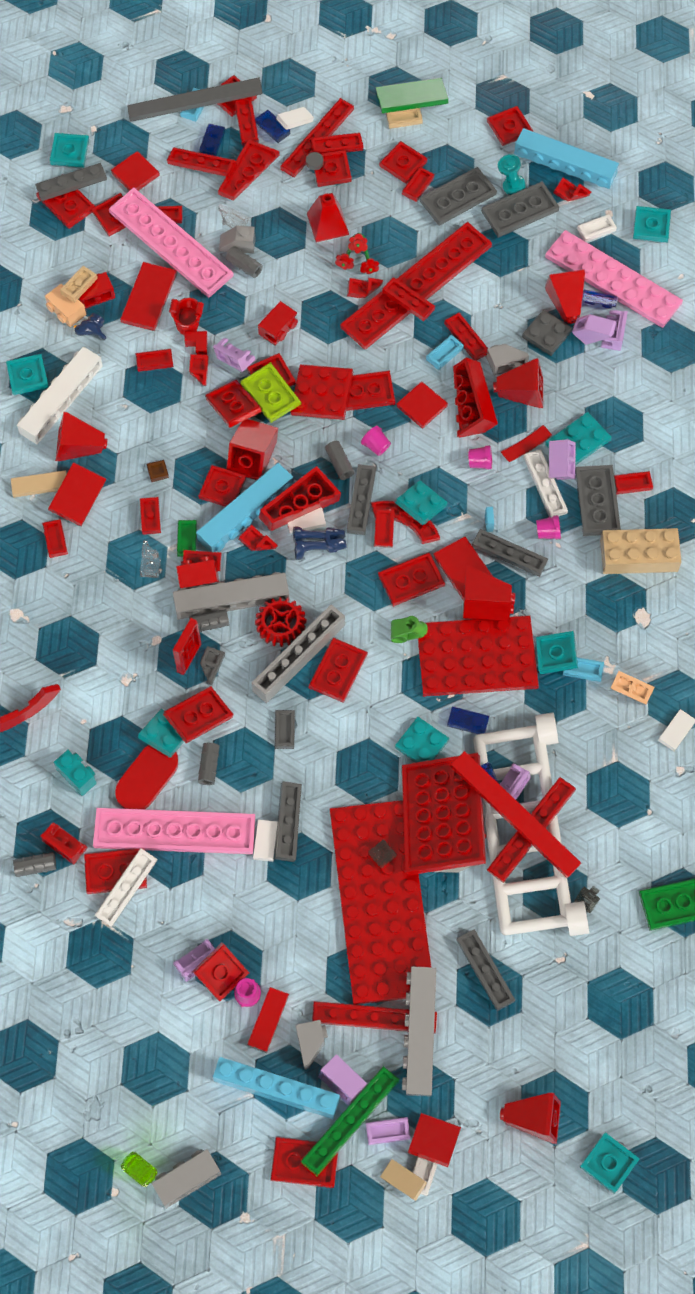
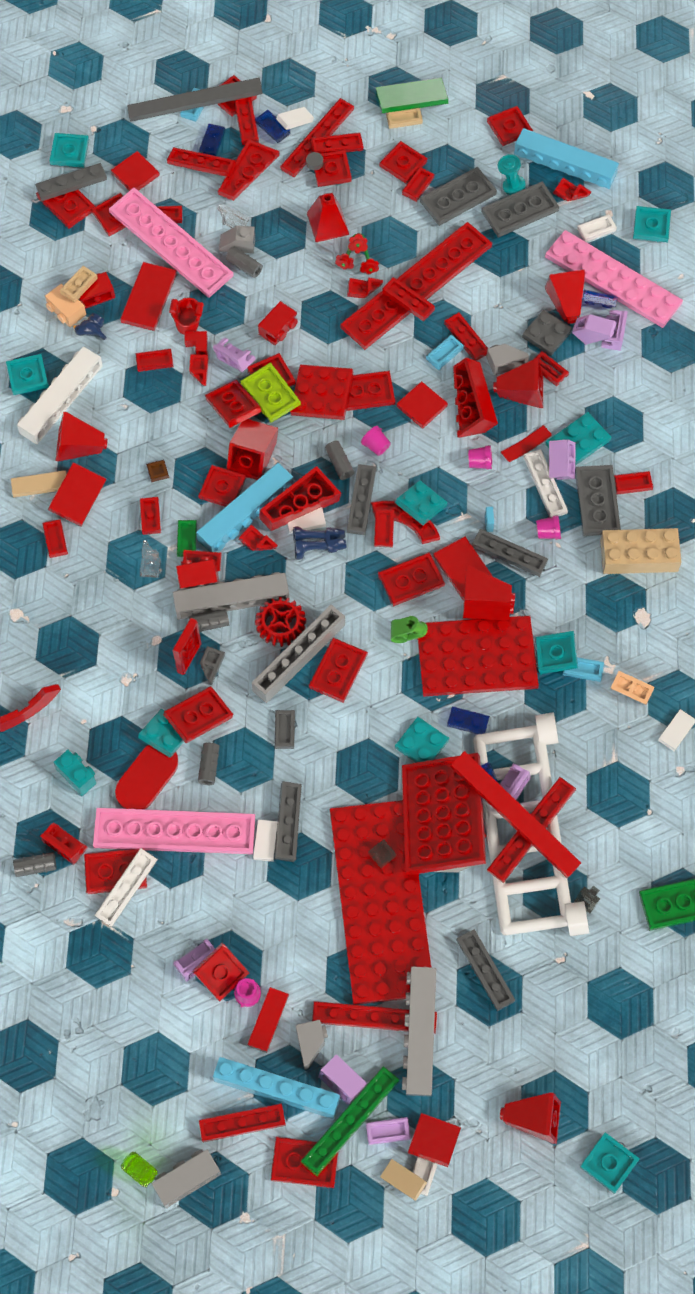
none -> red plate [199,1104,286,1143]
none -> red tile [534,351,569,386]

